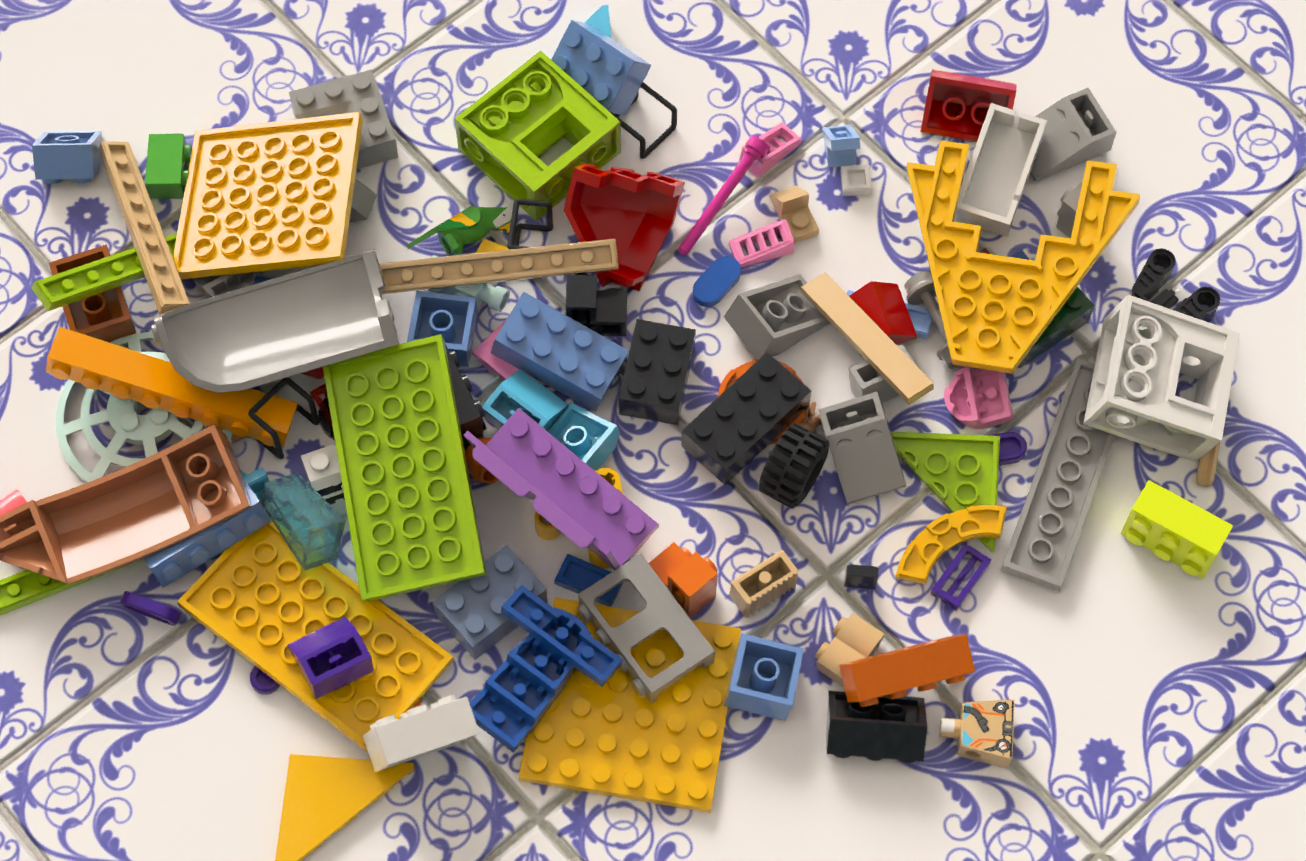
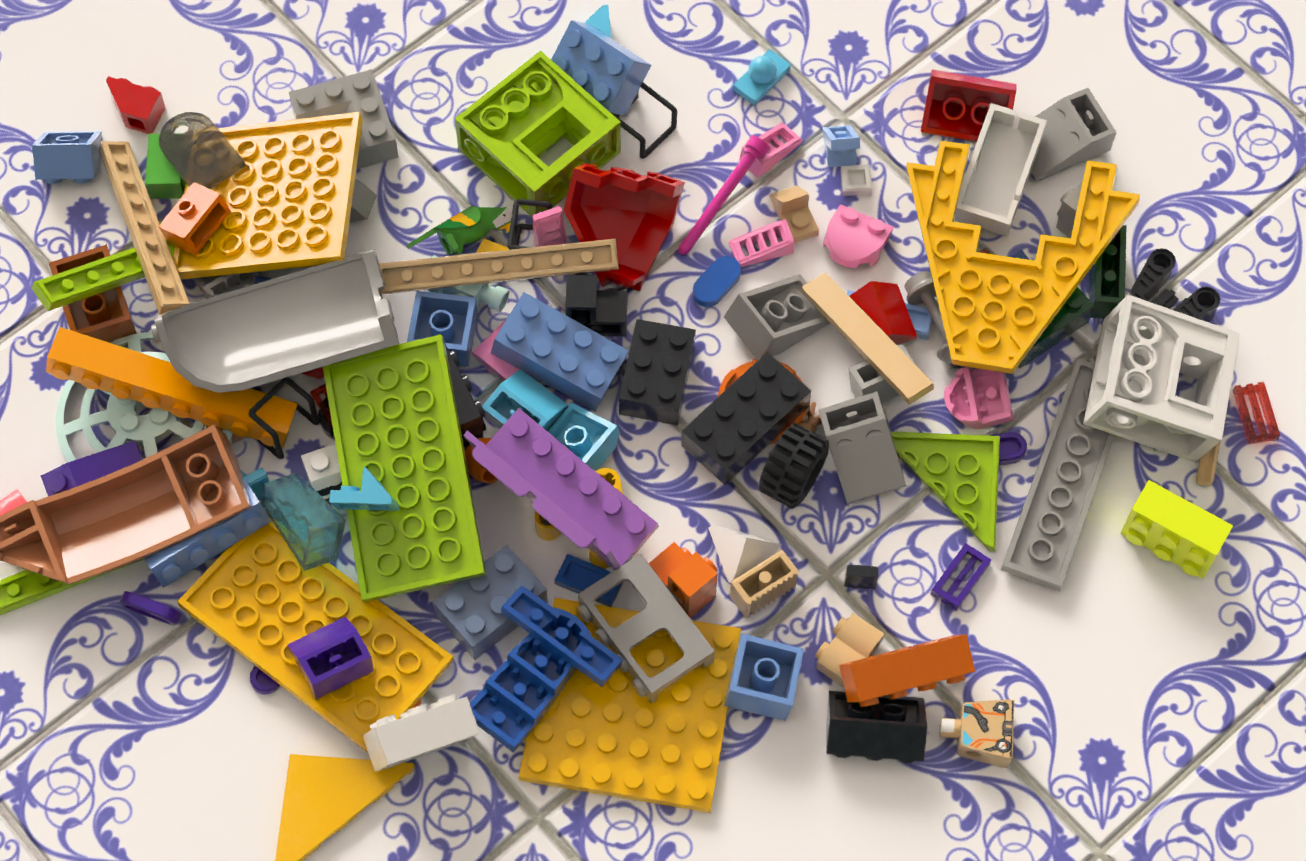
yellow tile [896,505,1007,585] -> none
none -> dark purple slope [41,441,143,497]
none -> red slope [106,76,166,134]
none -> orange brick [158,182,231,256]
none -> clear smoke tile [159,112,246,189]
none -> medium azure slope [329,467,399,511]
none -> bright pink slope [532,207,568,247]
none -> white slope [708,525,782,583]
none -> medium azure tile [733,49,791,106]
none -> bright pink slope [823,204,894,268]
none -> dark green brick [1089,225,1127,319]
none -> clear red tile [1233,381,1280,444]

